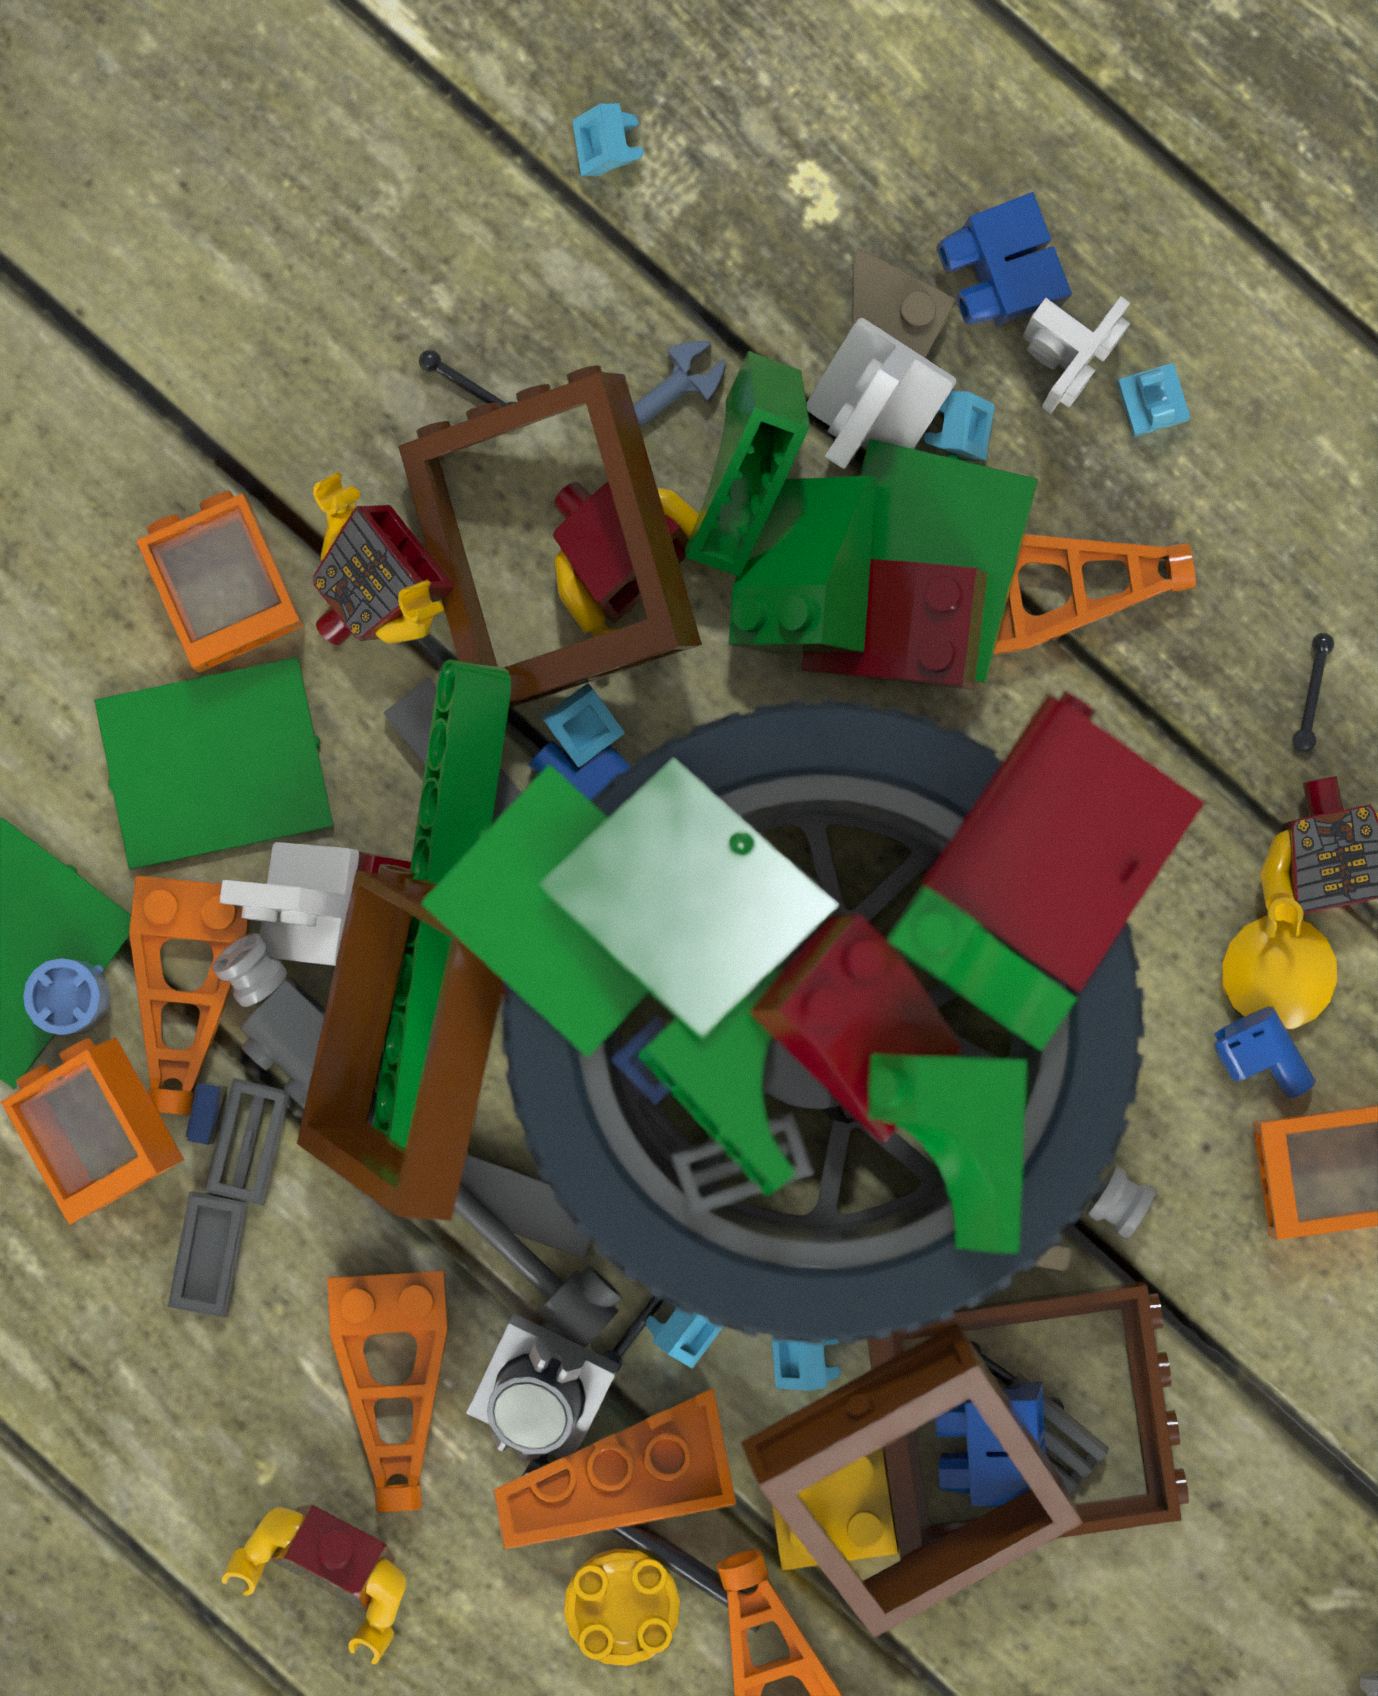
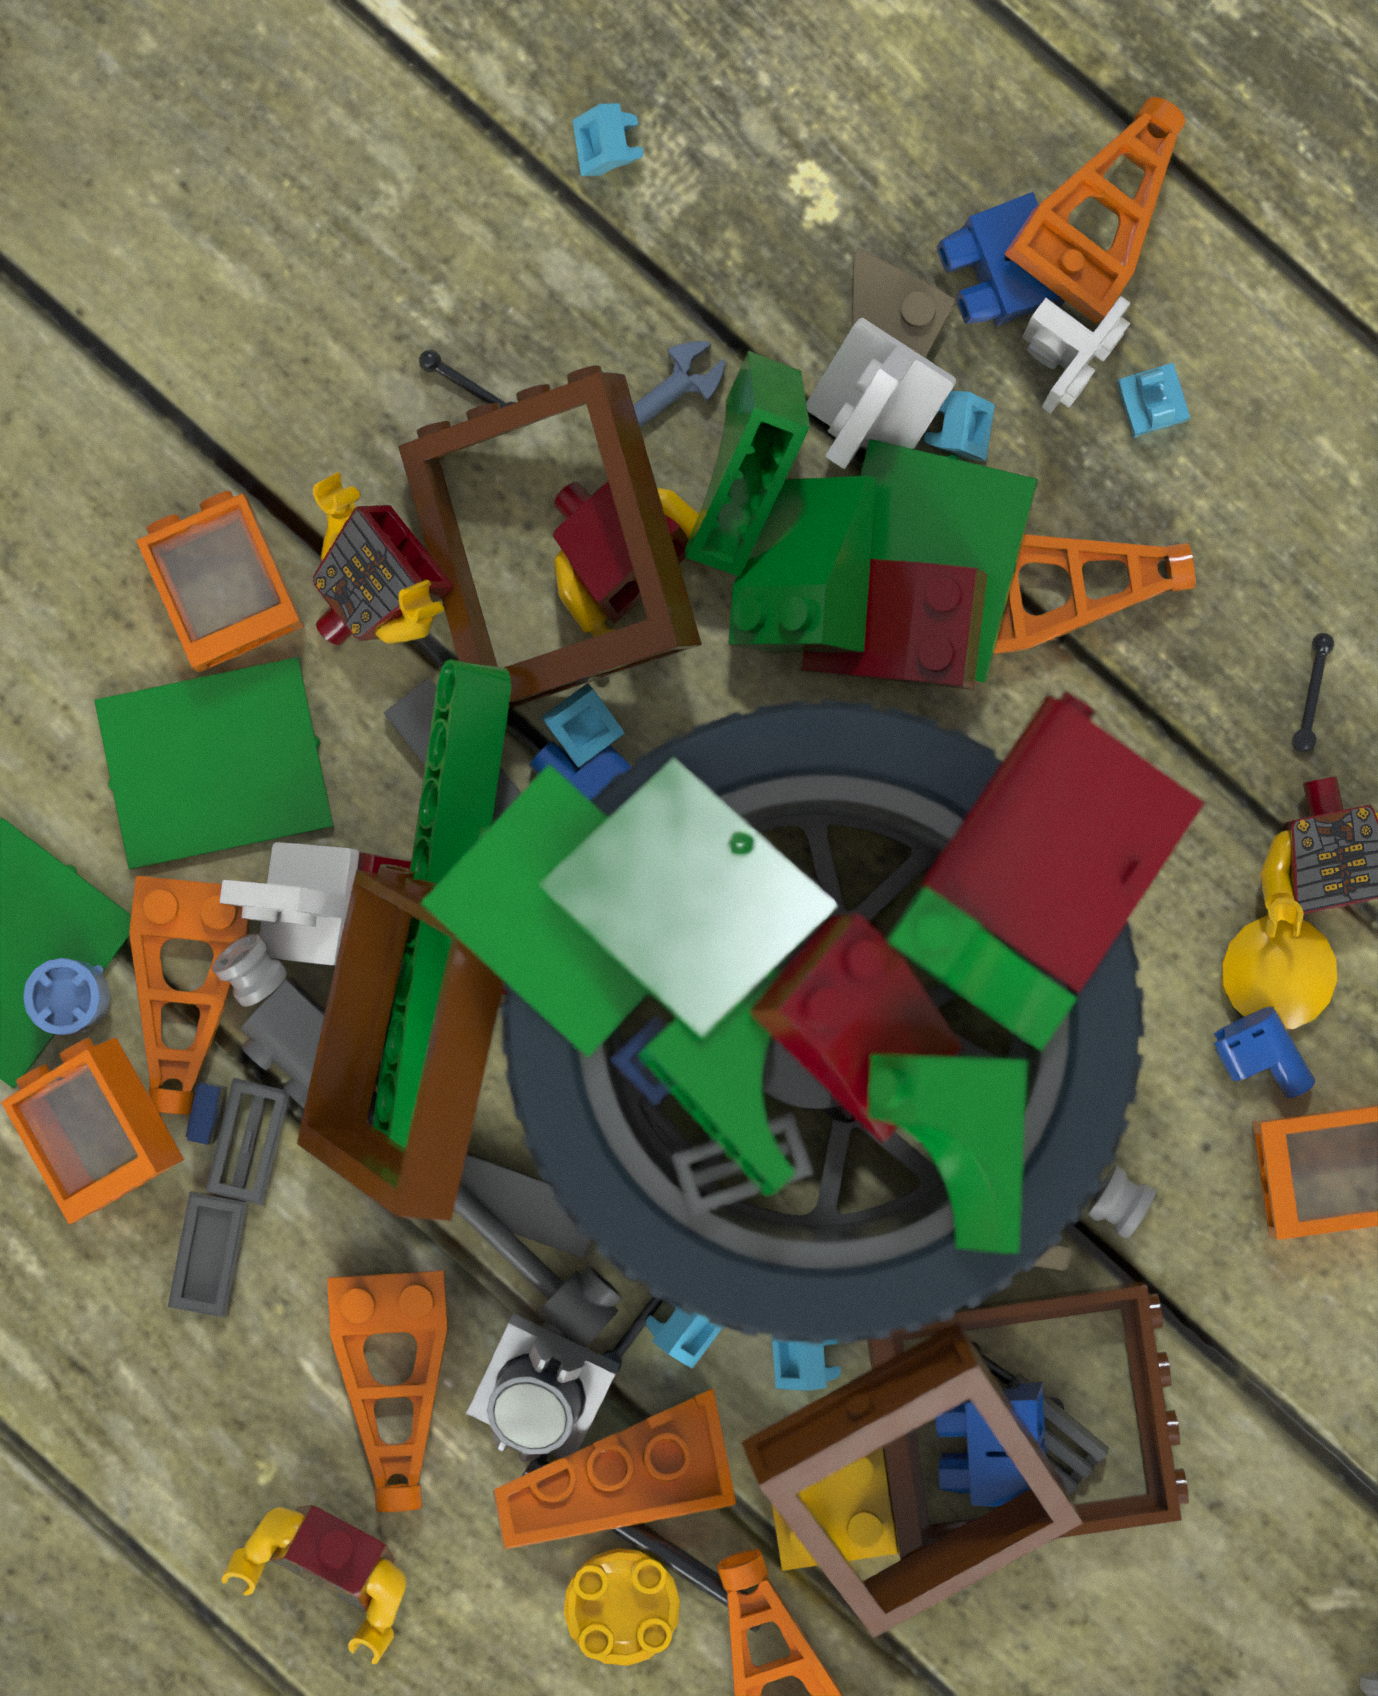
none -> orange plate [1004,97,1186,324]

